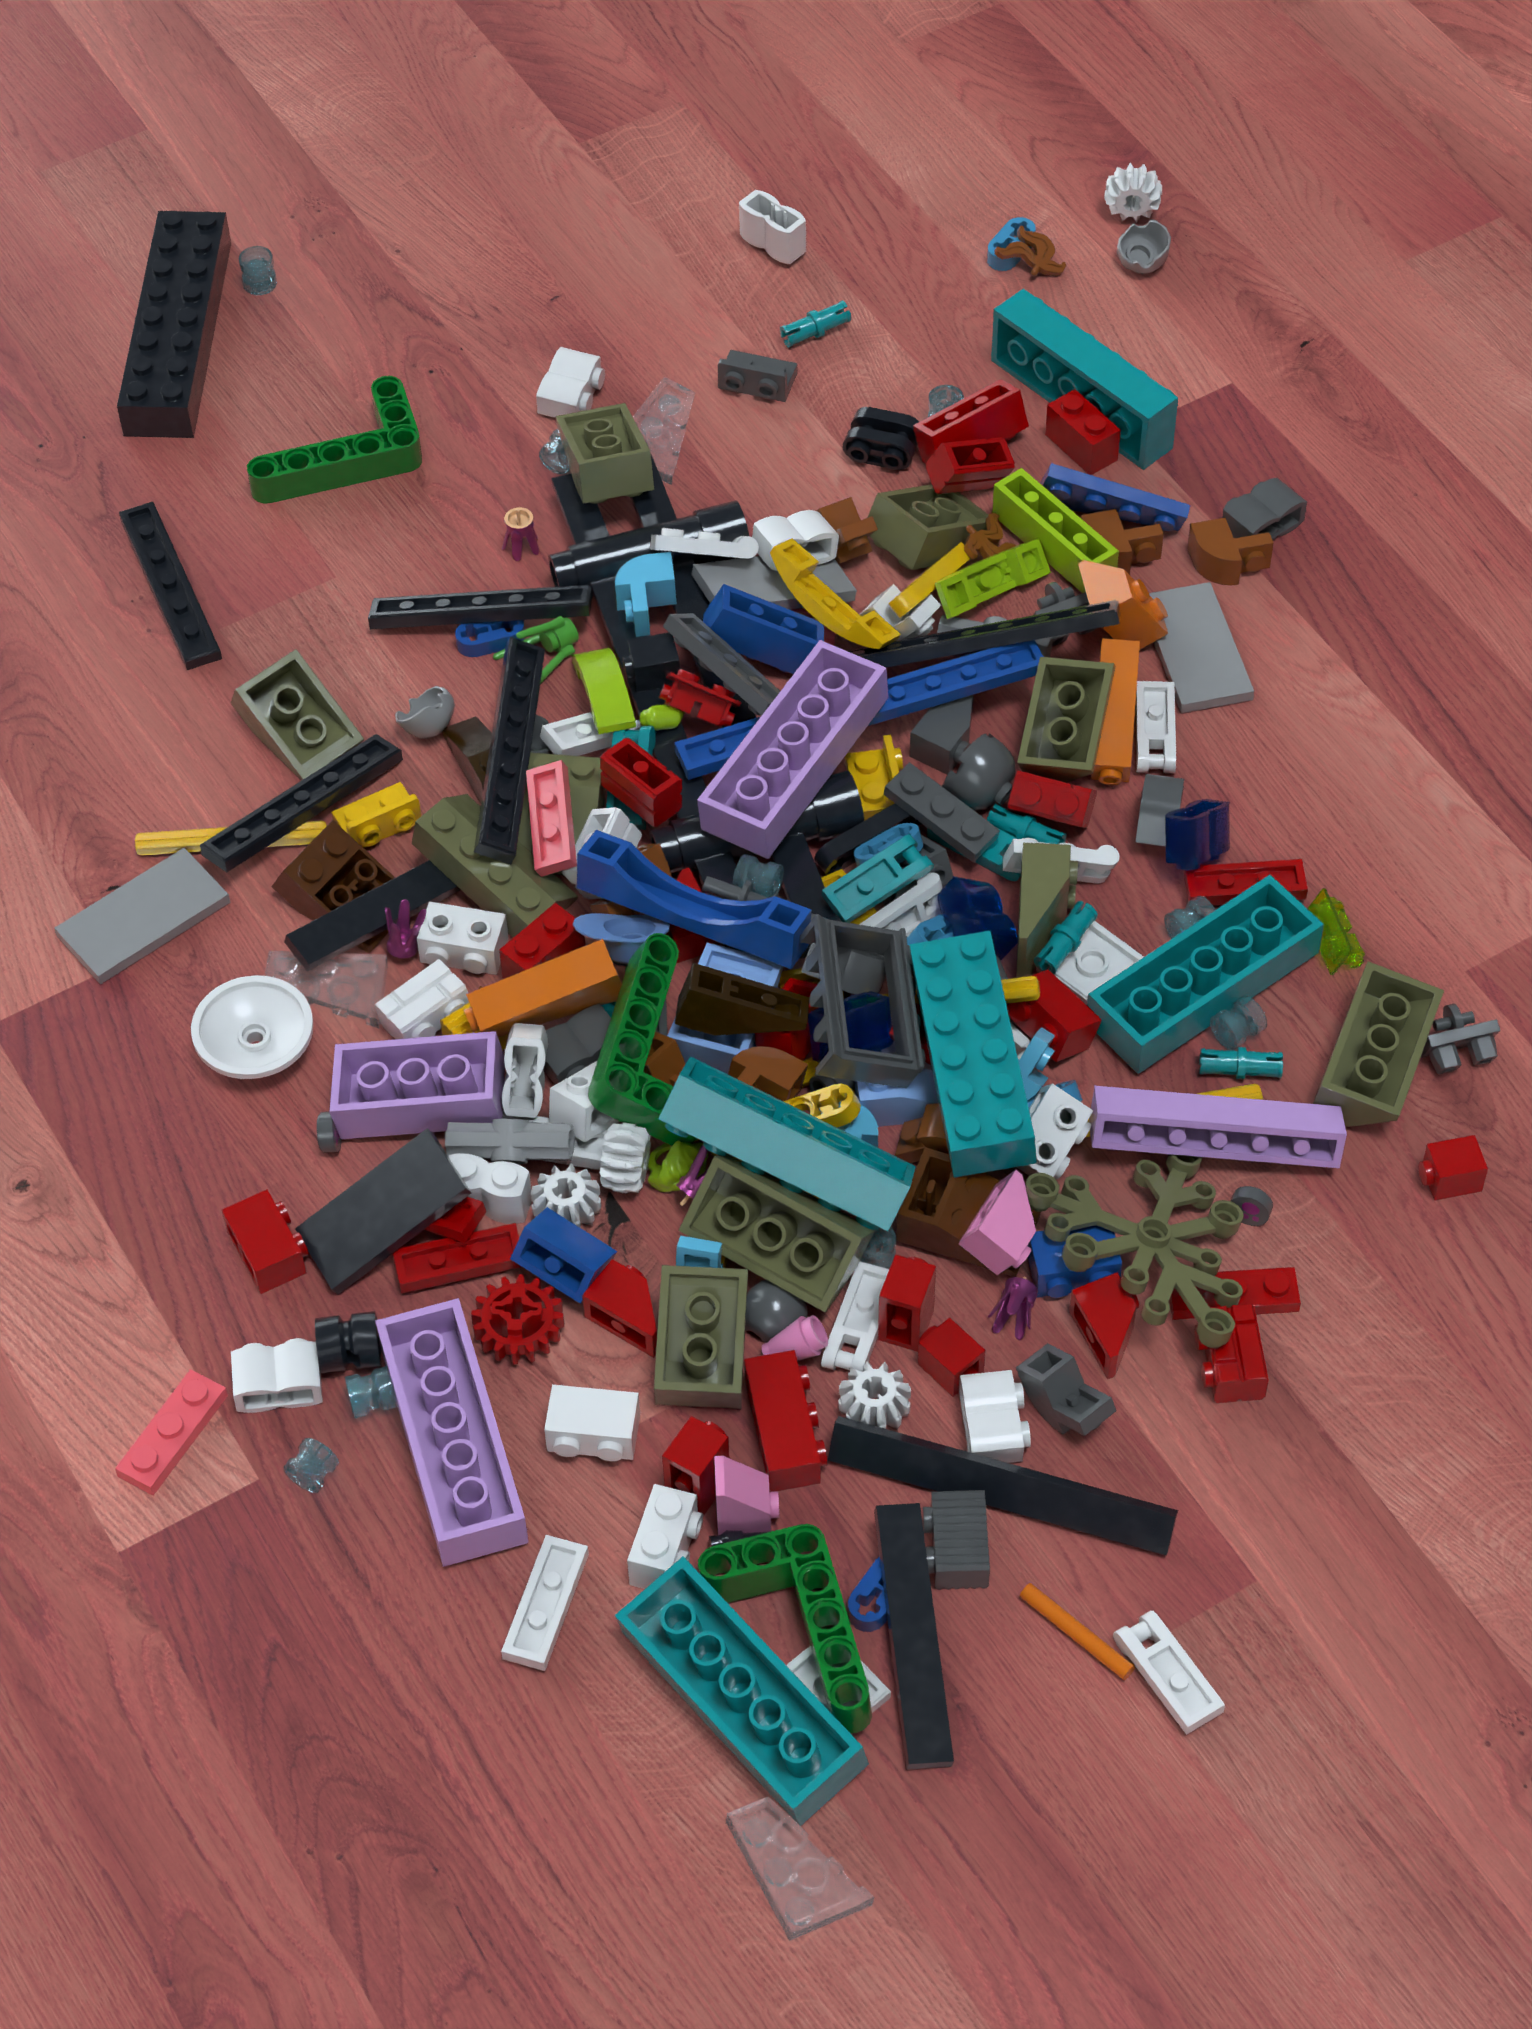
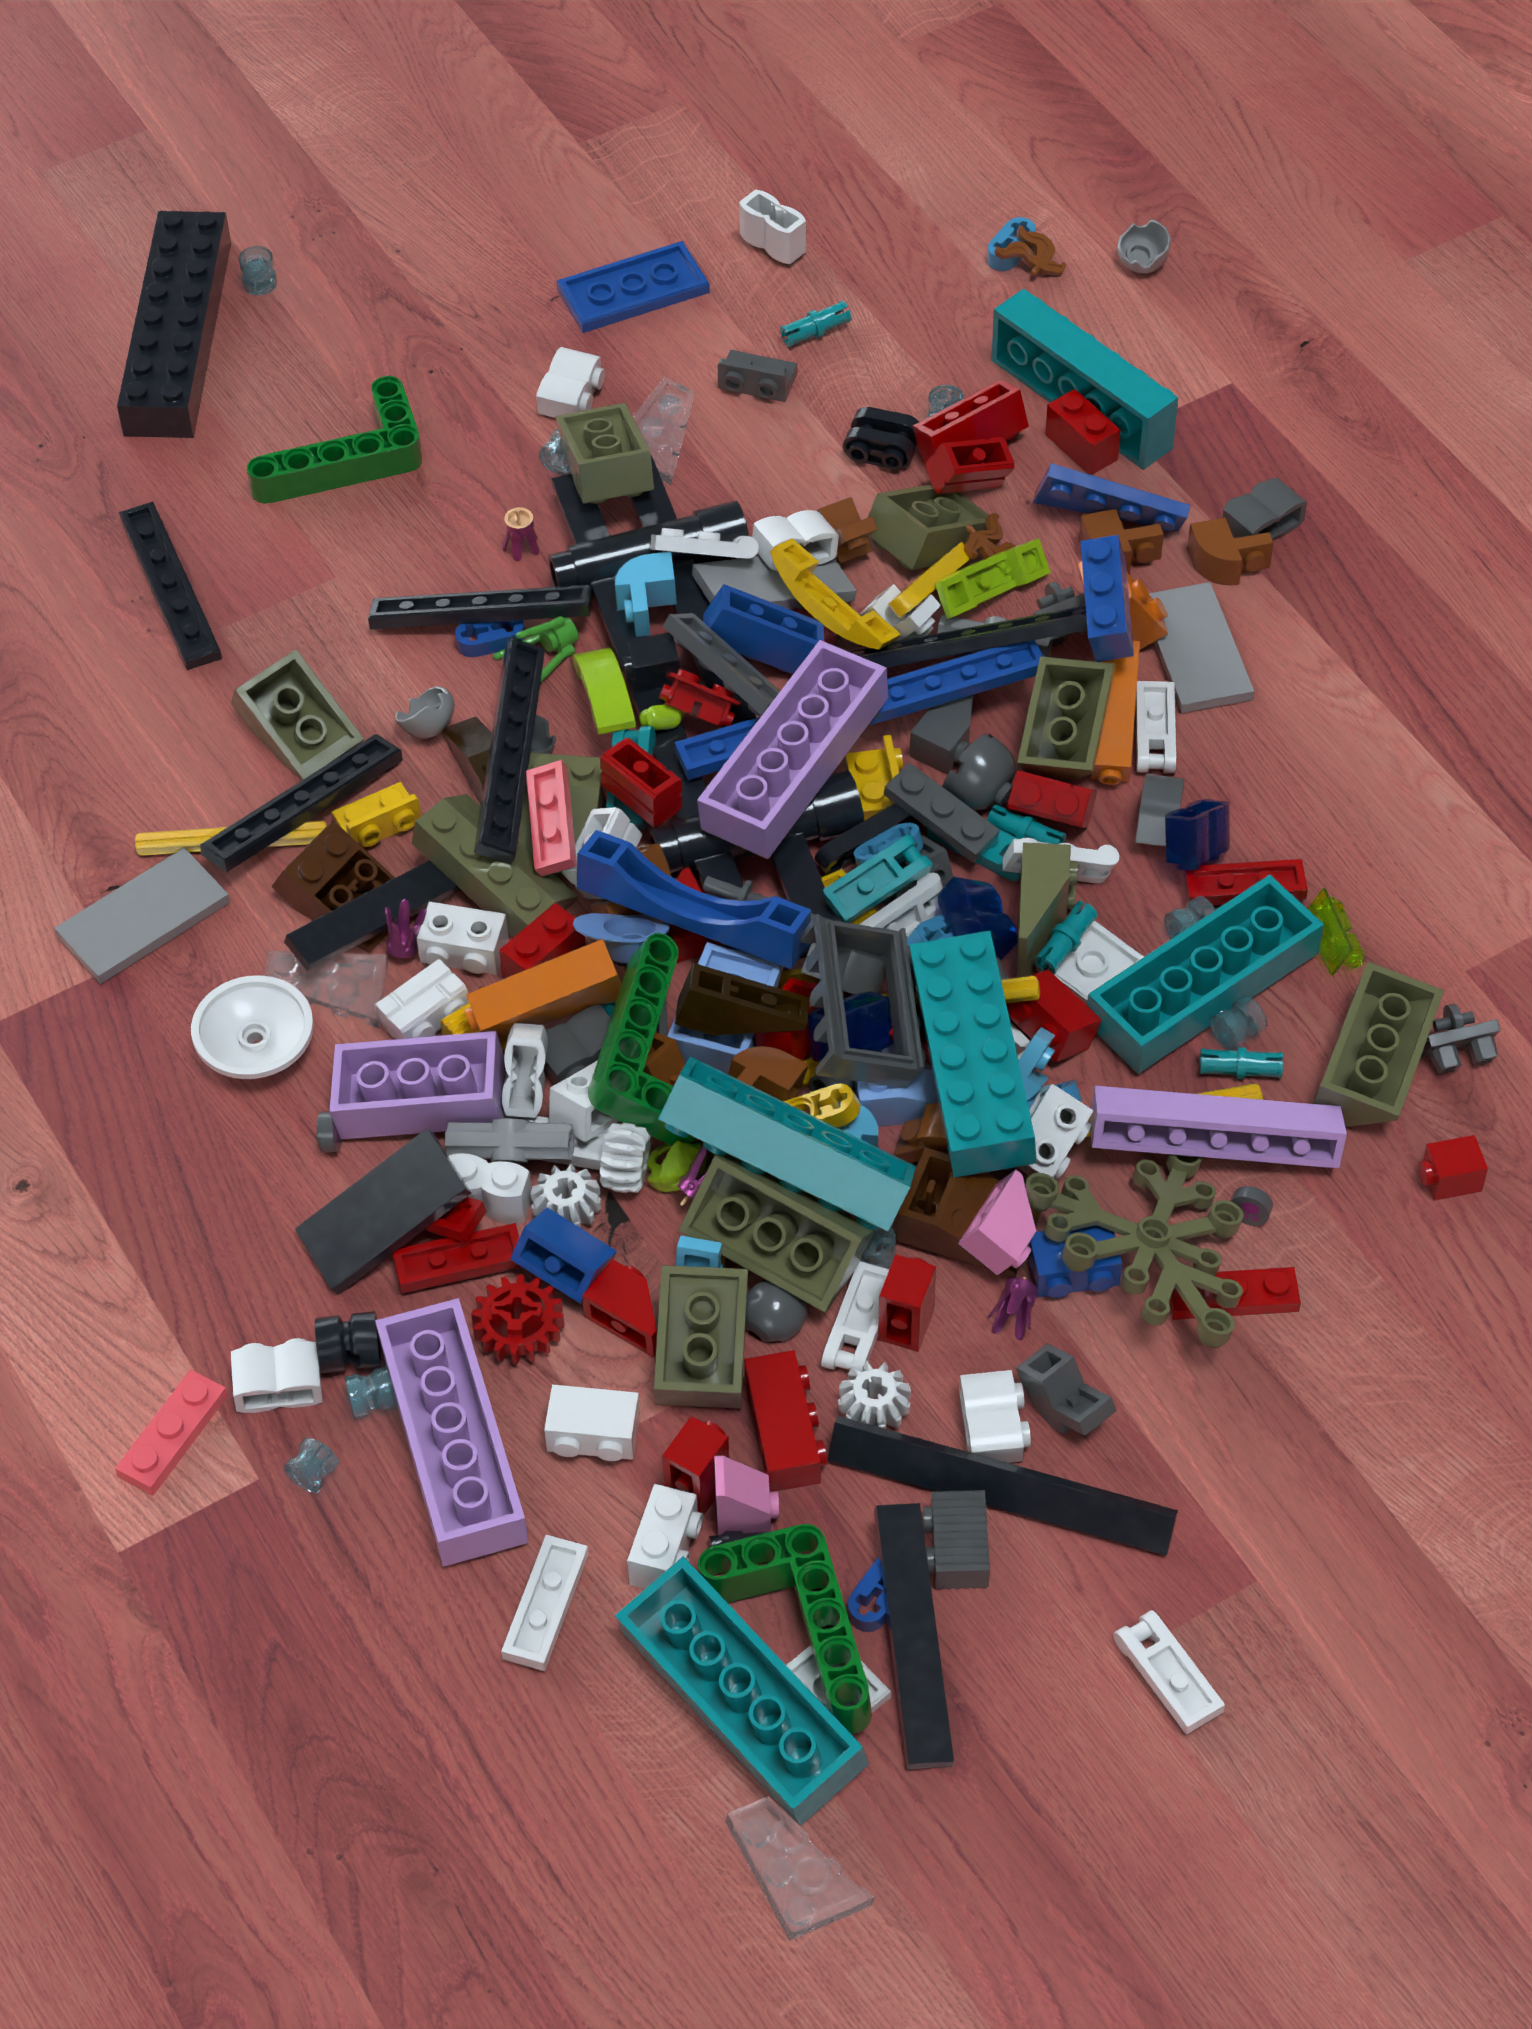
red brick [221,1189,309,1294] -> none
white plate [540,712,641,756] -> none
clear light blue wheel [732,854,784,898] -> none
bright pink cone [762,1315,828,1361] -> none
red brick [918,1317,986,1397] -> none
lime brick [992,468,1119,593] -> none
orange bar [1020,1583,1135,1680] -> none
red slope [1069,1272,1139,1379] -> none
white gear [1104,162,1162,223] -> none
red brick [1194,1304,1269,1403] -> none
none -> blue tile [556,241,710,333]
none -> blue brick [1080,535,1134,662]

